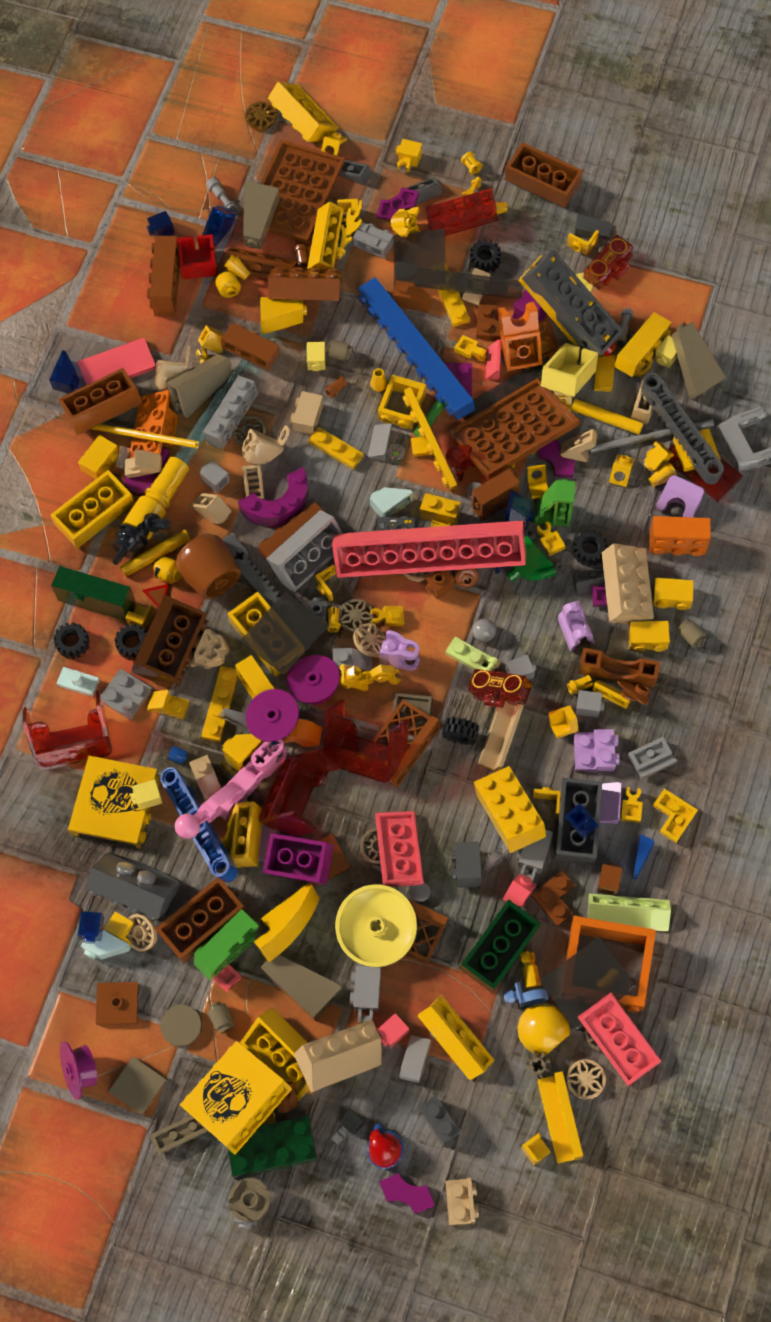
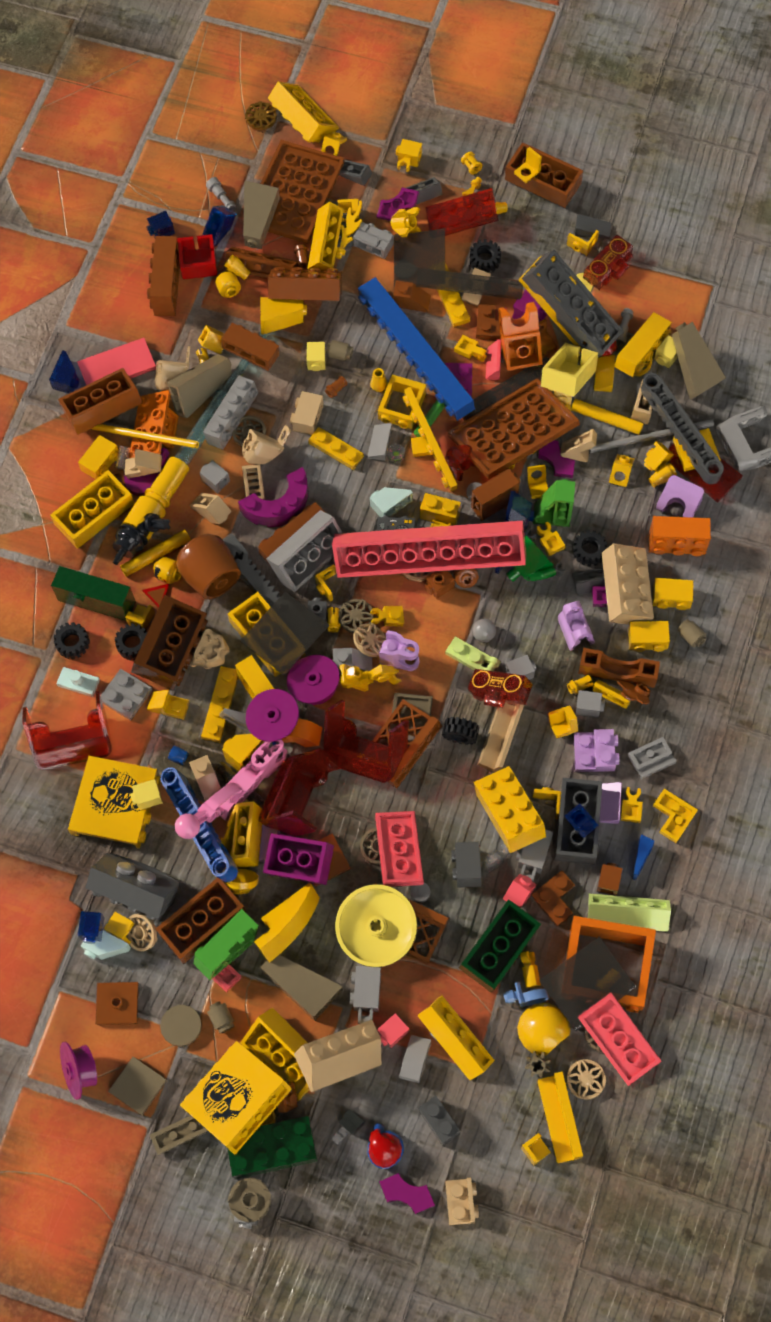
none -> yellow piece [223,868,259,895]
none -> yellow bracket [514,147,542,183]

